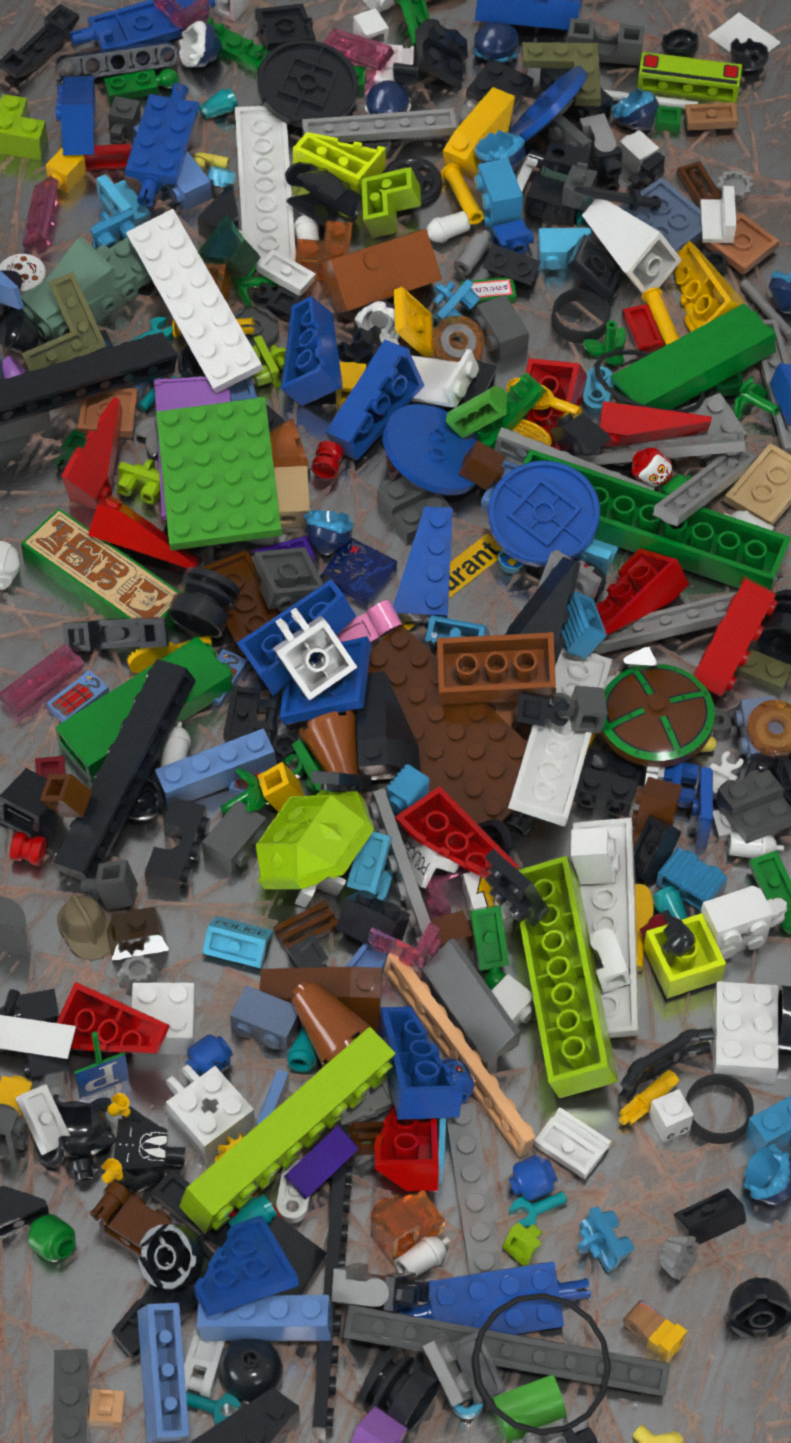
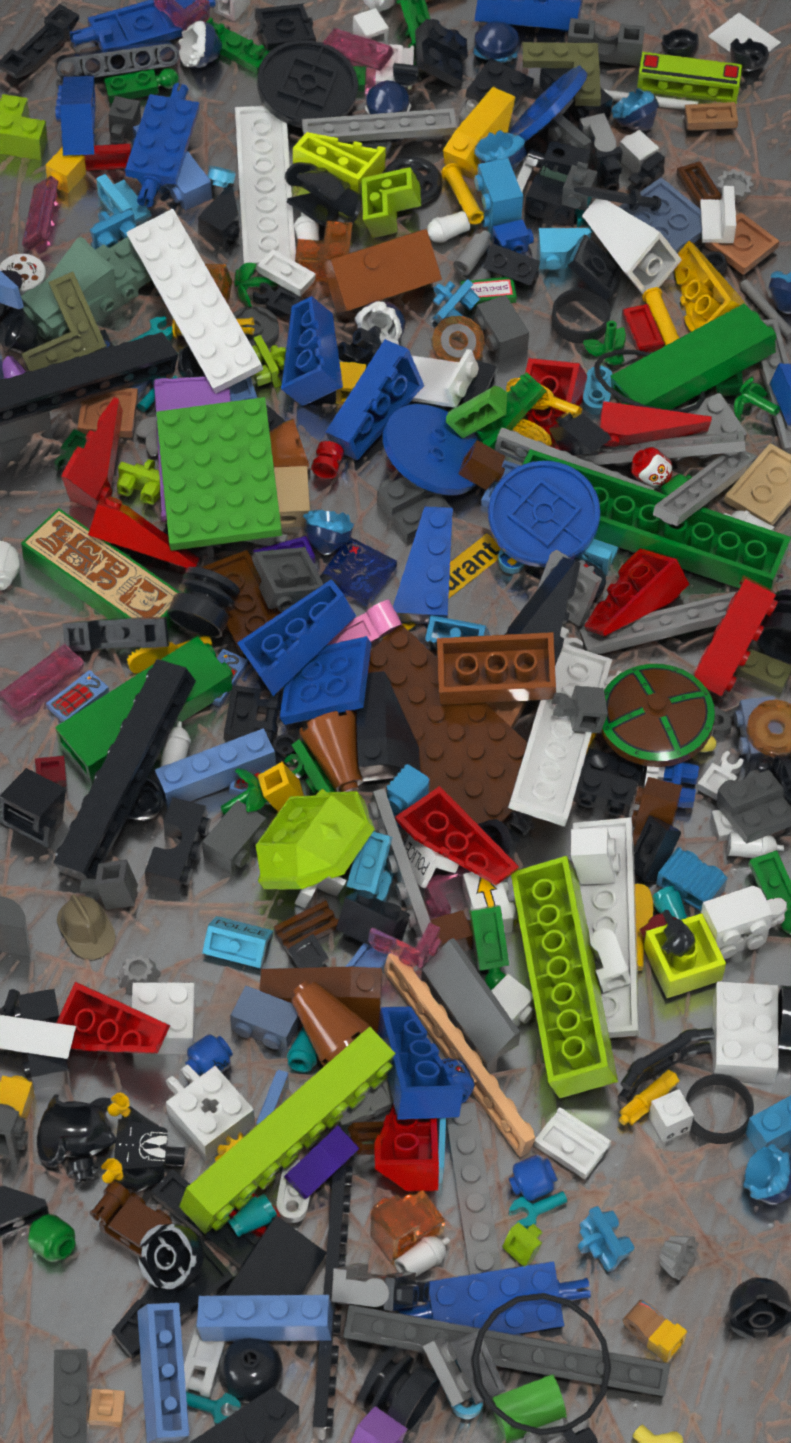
red wheel [10,831,47,866] -> none
white plate [15,1084,70,1155] -> none
reddish brown brick [39,774,92,817] -> none
blue piece [74,1031,129,1098] -> none
dark brown torso [107,907,168,960] -> none
light yellow arm [193,152,230,170] -> none
blue plate [194,1215,299,1317] -> none
clear green slope [198,216,261,277] -> none
teal cone [200,88,238,120] -> none
white hinge [273,608,357,700] -> none
black plate [311,771,371,793] -> none
yellow tile [394,286,434,358] -> none
black plate [485,849,550,927] -> none
black plate [516,691,570,727] -> none
dark azure brick [560,591,608,659] -> none
slope [618,647,658,672] -> none
green tile [655,106,682,133] -> none
black slope [674,1188,747,1245] -> none
blue plate [691,767,713,848] -> none

